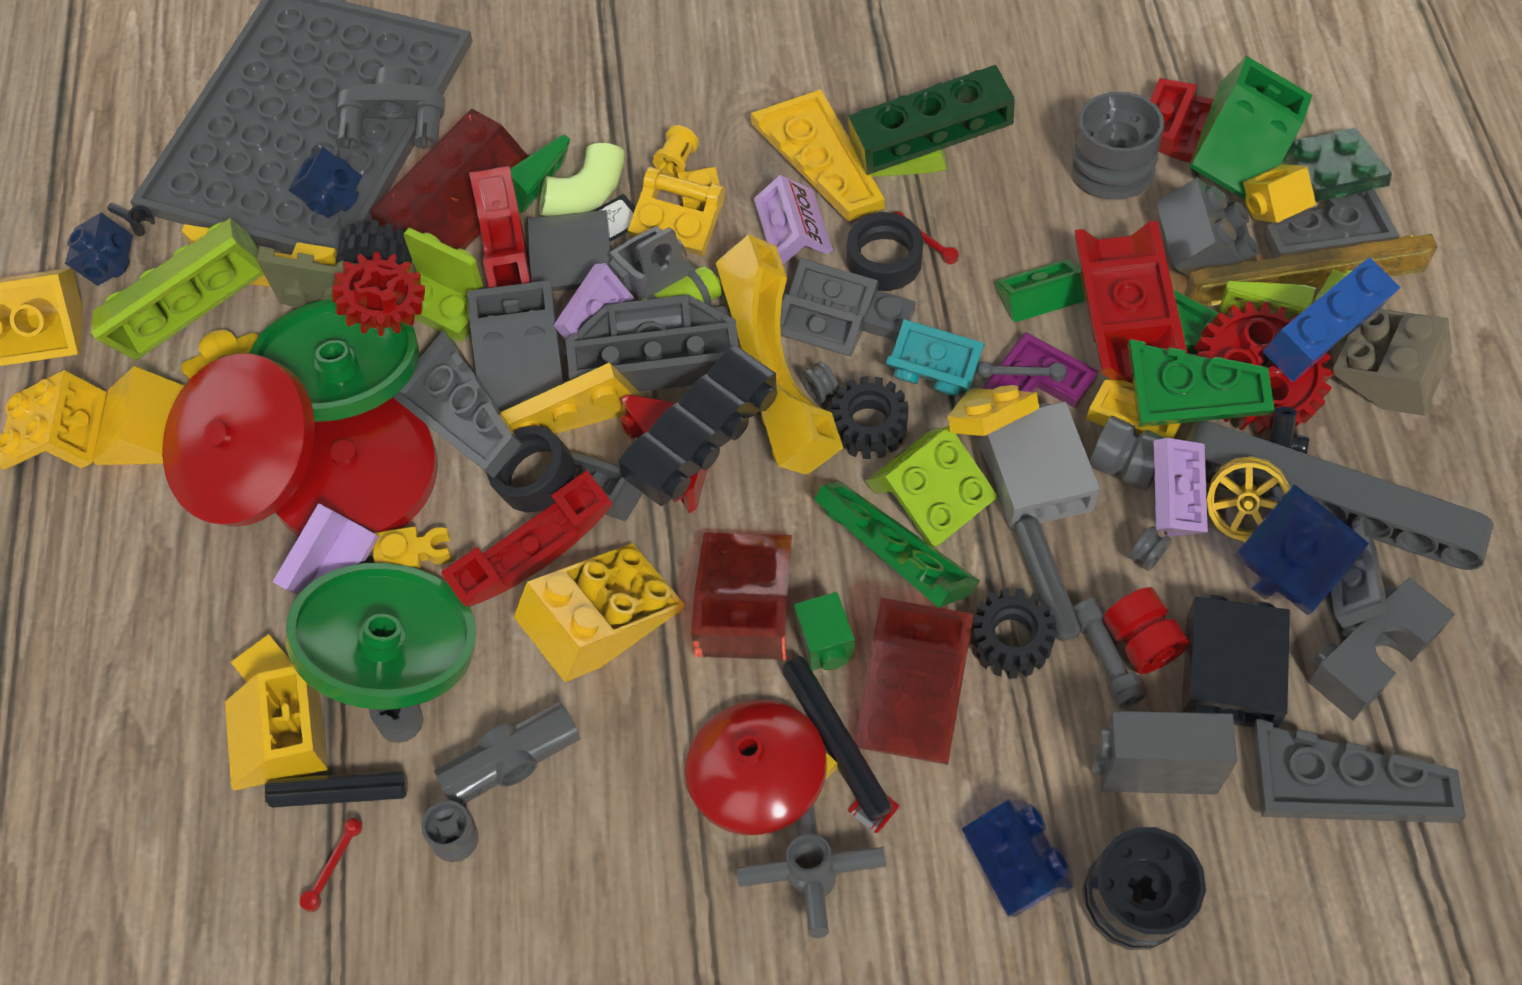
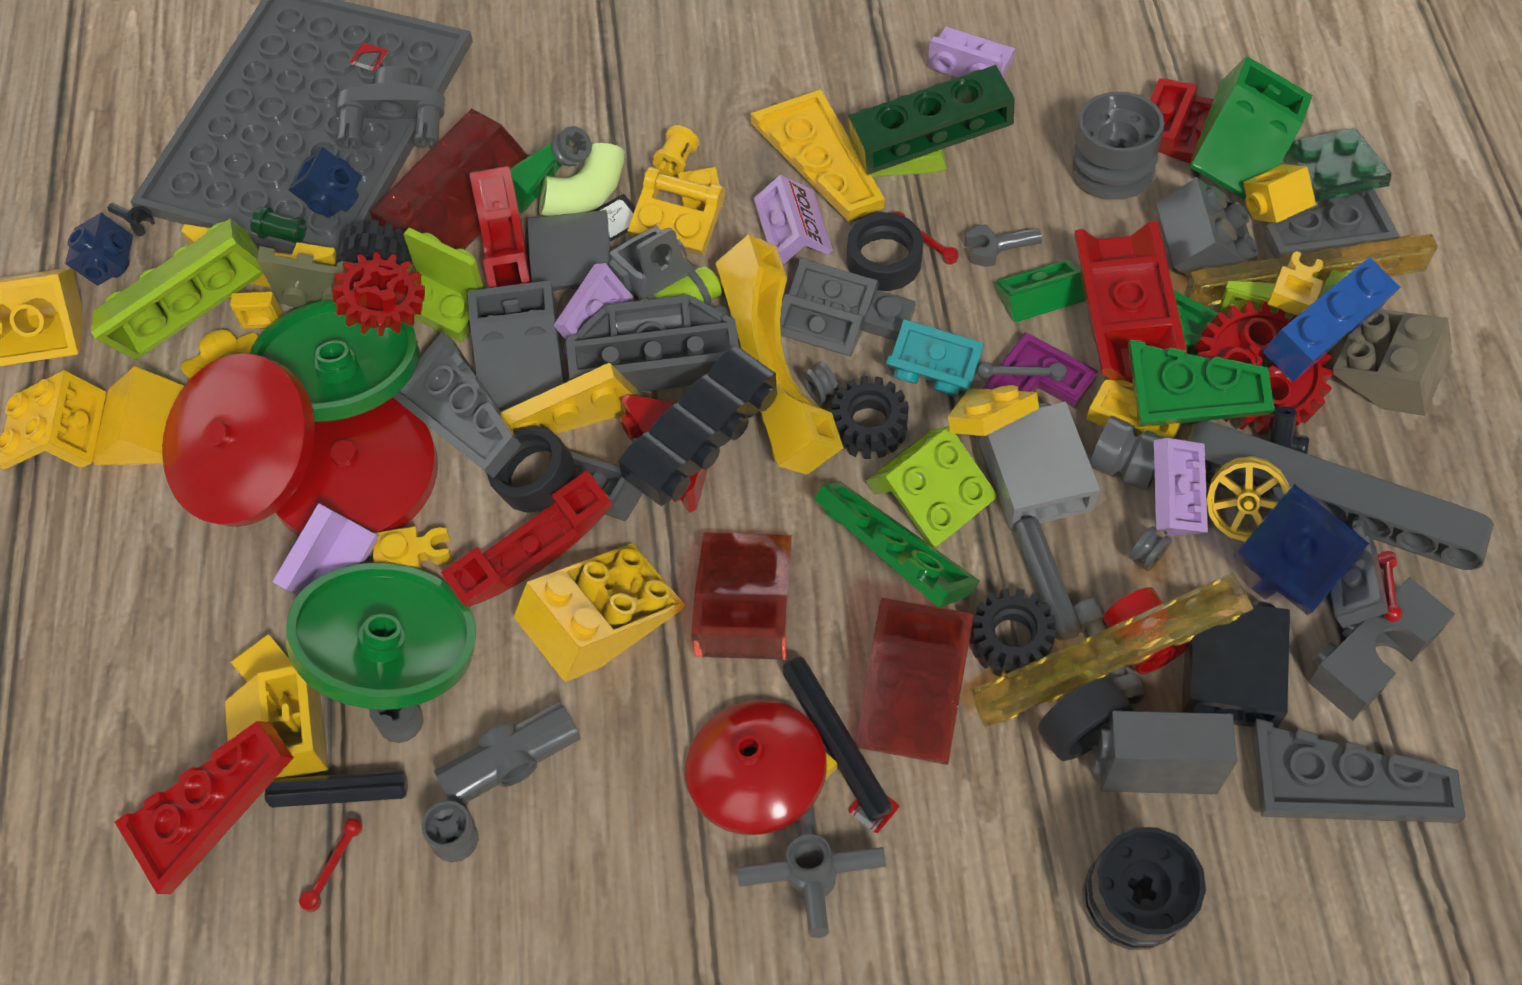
green brick [793,592,855,671] -> none
clear blue bracket [962,799,1073,917] -> none
none -> red wing [114,721,294,894]
none -> yellow tile [230,292,284,329]
none -> dark green pin [250,207,307,244]
none -> sticker [350,43,388,71]
none -> dark grey bush [551,126,592,167]
none -> lavender bracket [928,26,1015,78]
none -> dark grey bar [964,224,1042,267]
none -> clear yellow plate [972,572,1253,728]
none -> black tyre [1038,677,1134,761]
none -> yellow plate [1268,251,1323,315]
none -> red hinge [1378,551,1403,623]

